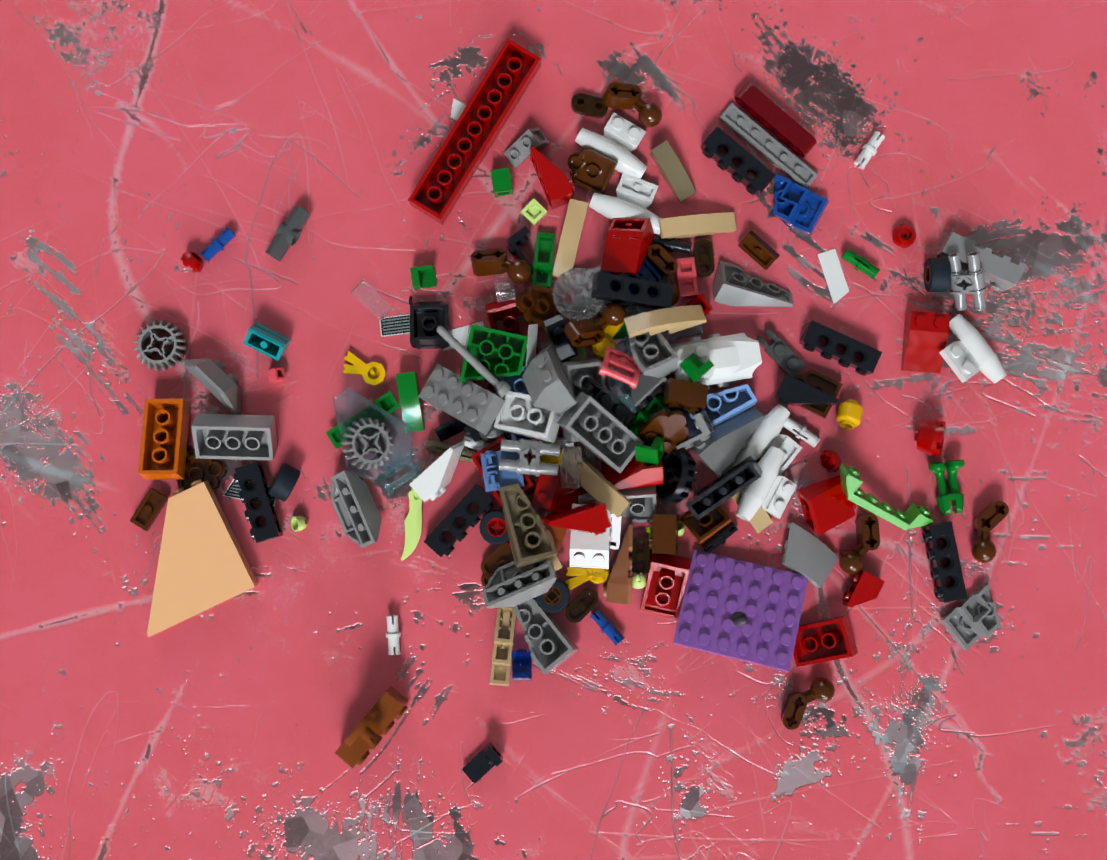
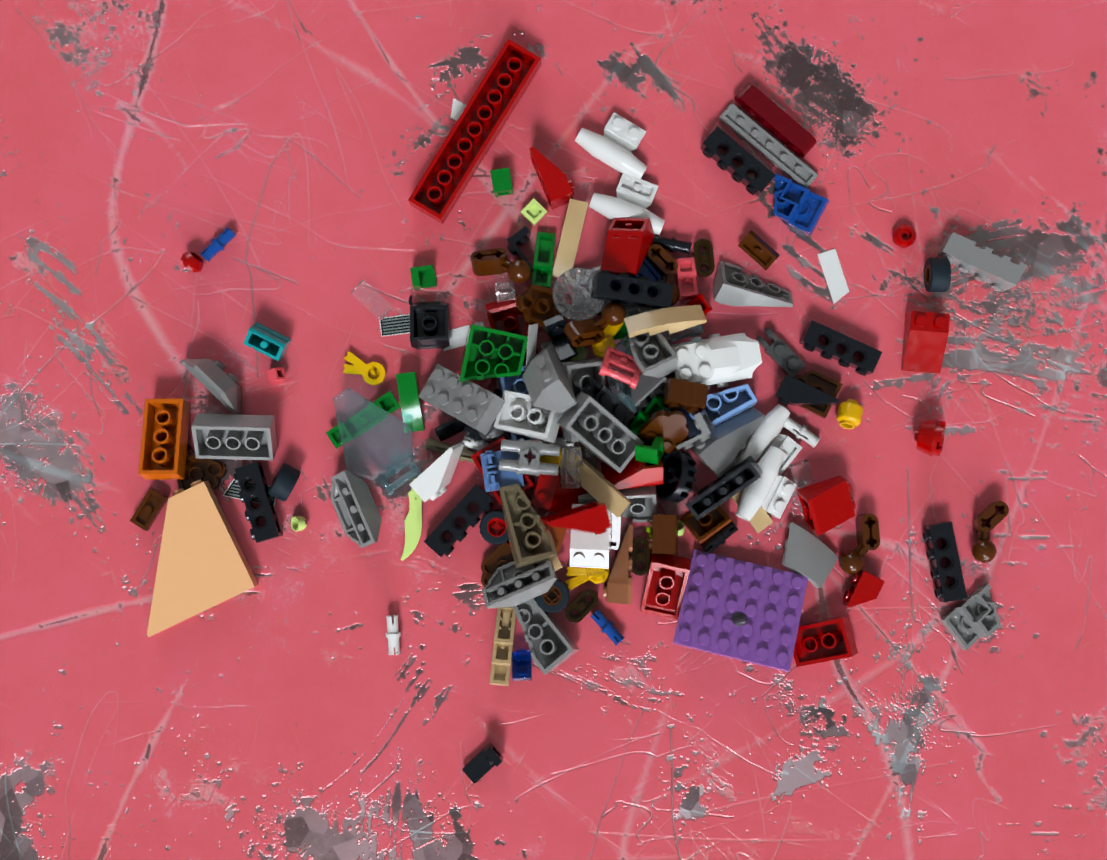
light grey gear [133,319,187,371] -> none
dark grey piece [265,205,311,262] -> none
dark orange brick [335,686,408,768] -> none
light grey gear [341,417,395,470] -> none
light grey piece [437,326,511,398] -> none
light grey bracket [504,127,549,168] -> none
reddish brown plate [568,148,618,194] -> none
dark brown plate [571,93,608,119] -> none
reddish brown beam [602,82,662,127] -> none
yellowish green hinge [631,572,646,589] -> none
dark tan slope [650,140,696,203] -> none
tan slope [659,212,737,239] -> none
green panel [679,353,714,383] -> none
reddish brown beam [781,678,835,730] -> none
red plate [820,450,841,473] -> none
bright green slope [840,463,934,530] -> none
green pin [841,248,880,279] -> none
white pin [854,131,885,169] -> none
green piece [928,460,965,515] -> none
white plate [939,314,1007,384] -> none
light grey pin [948,252,987,311] -> none

